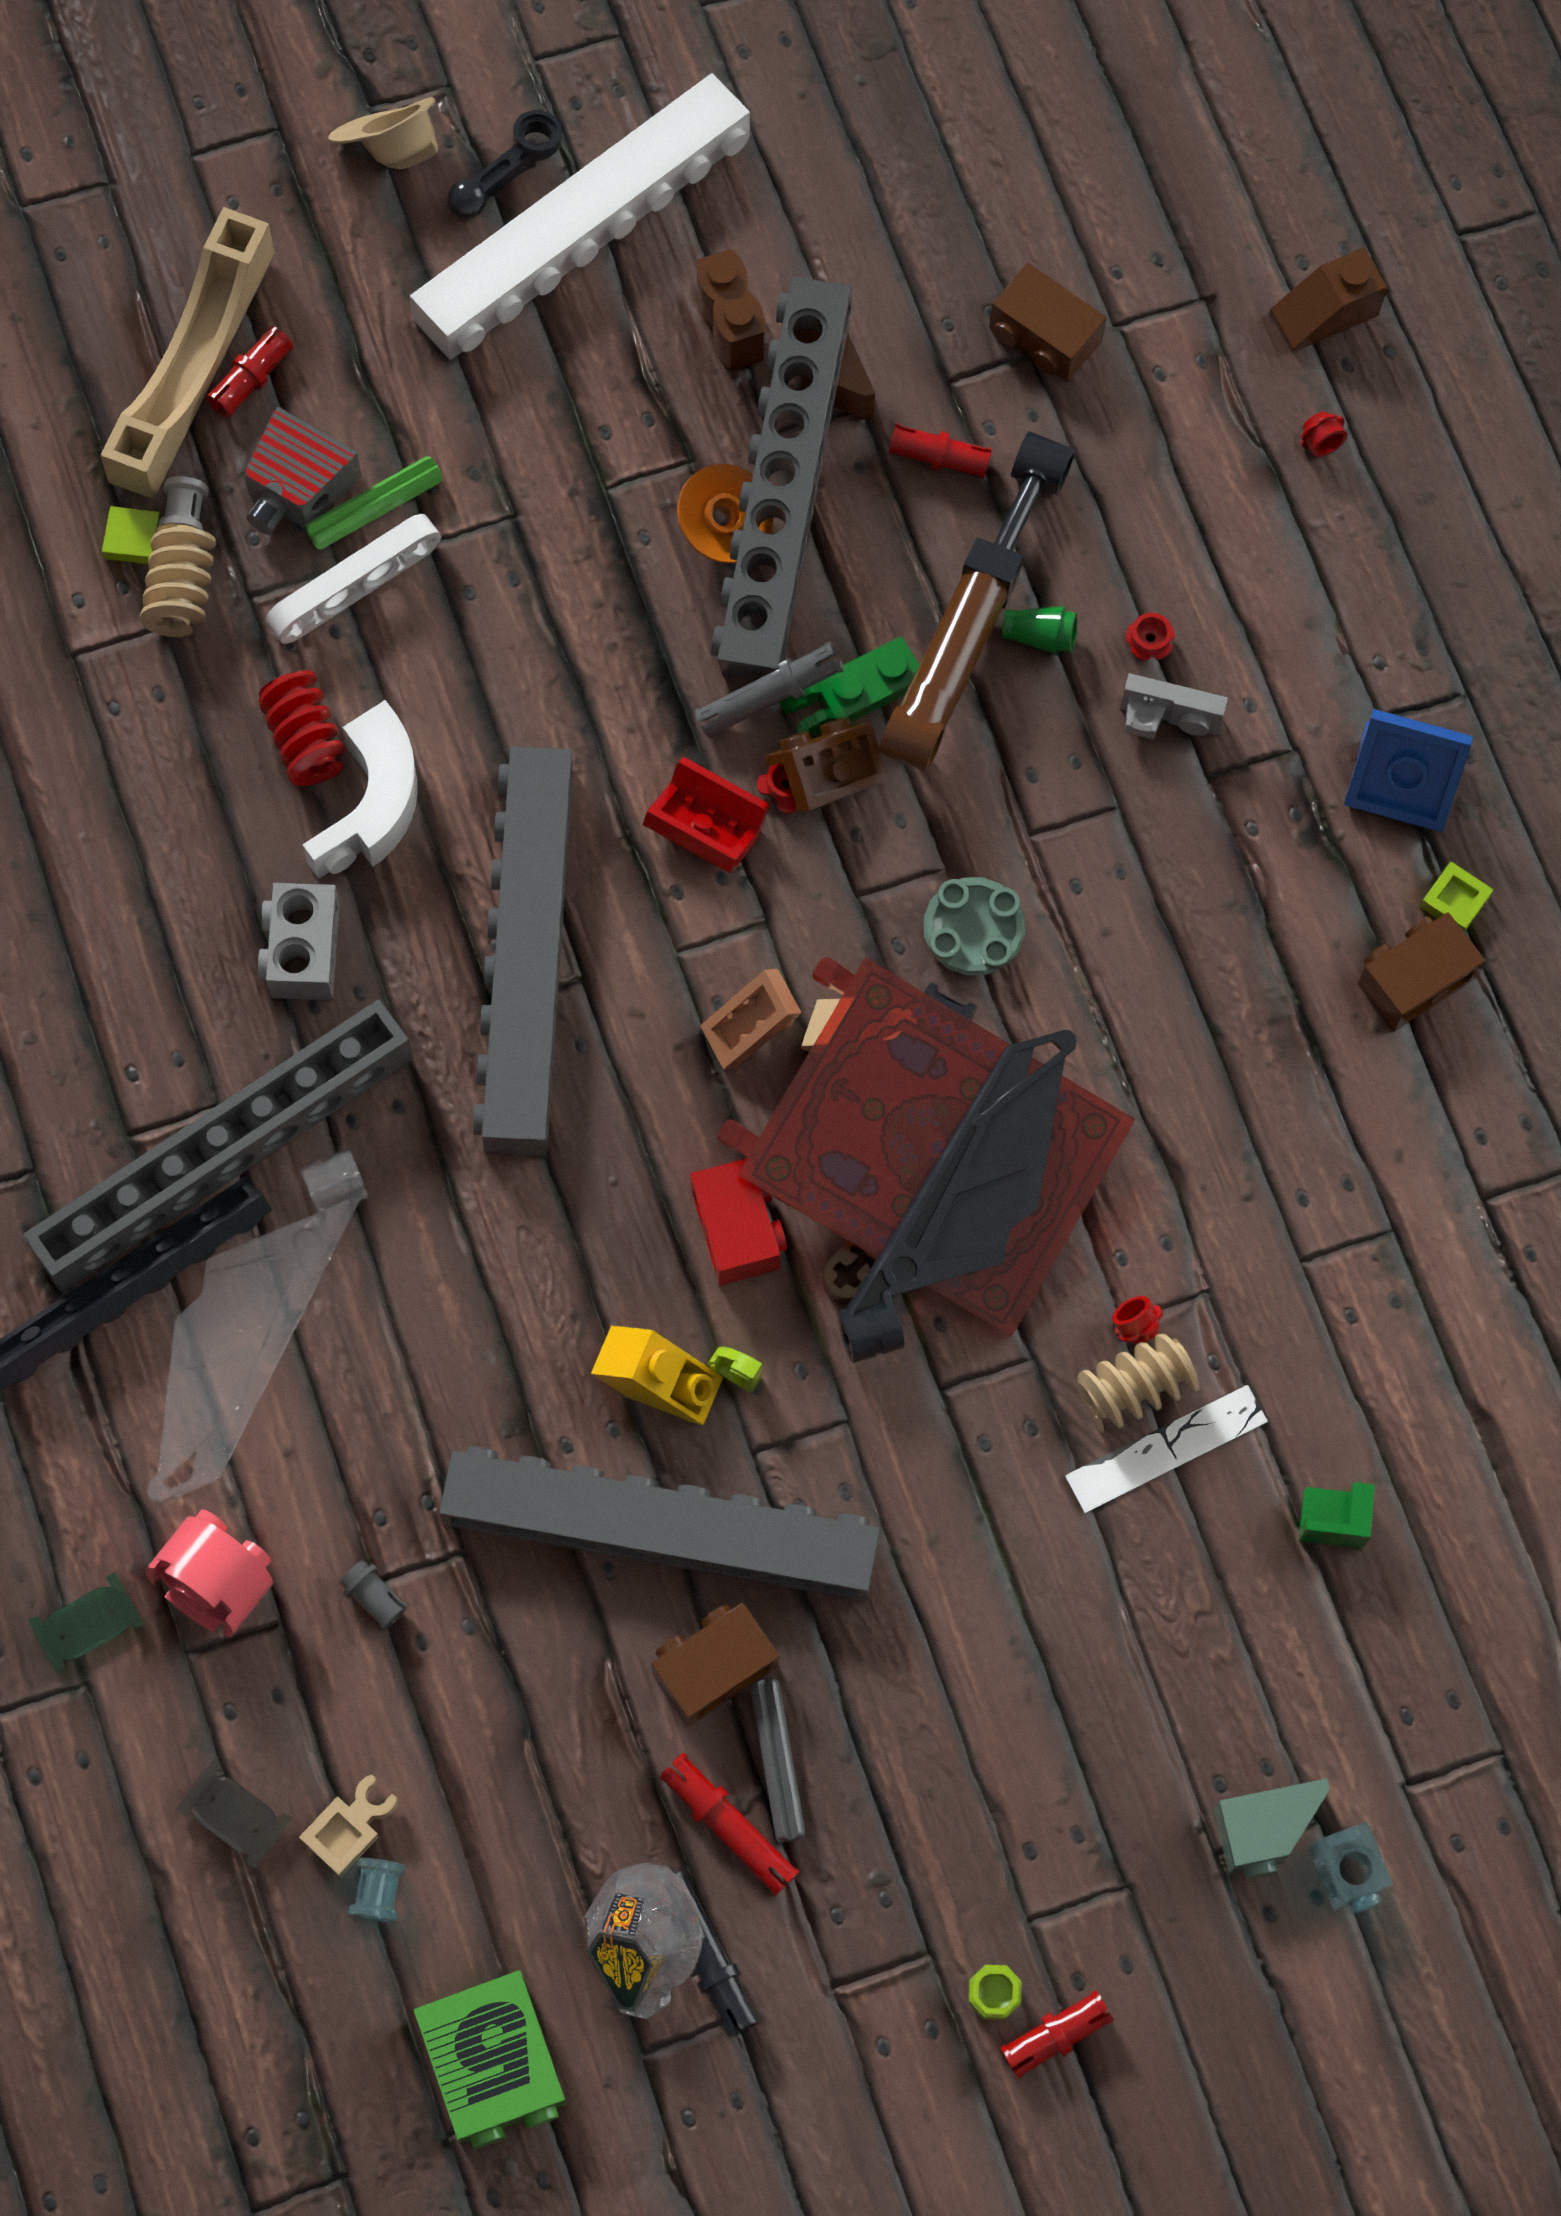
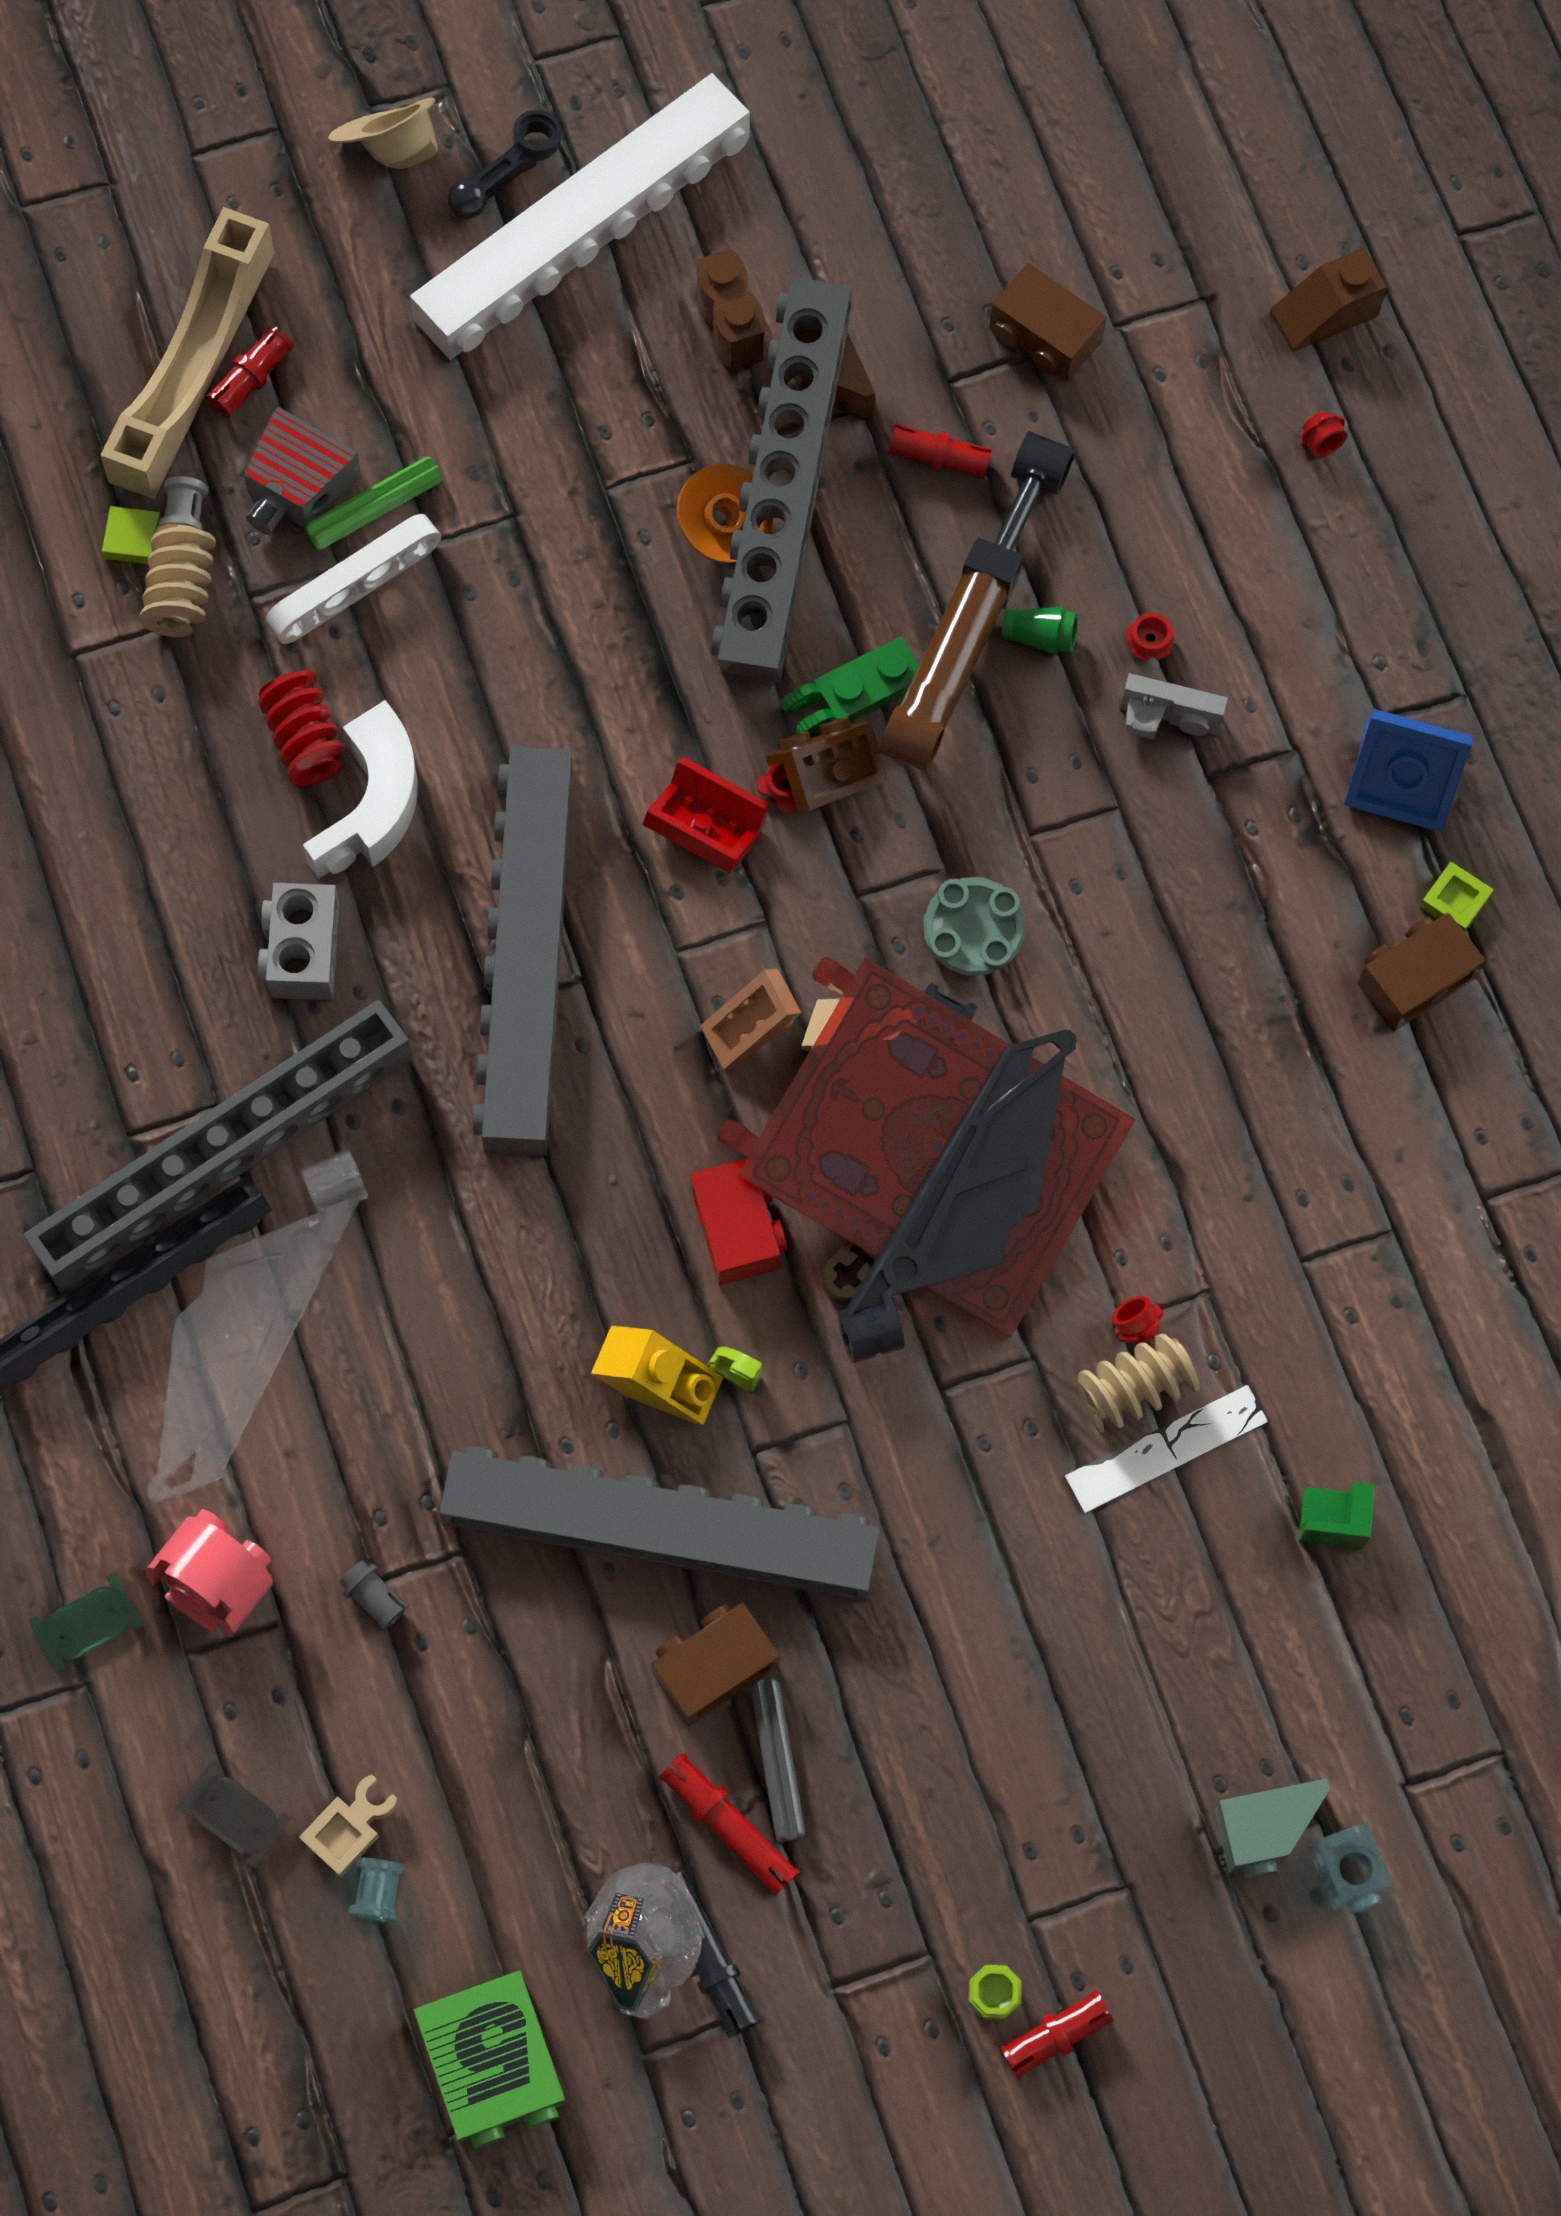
dark grey pin [695,641,845,739] -> none

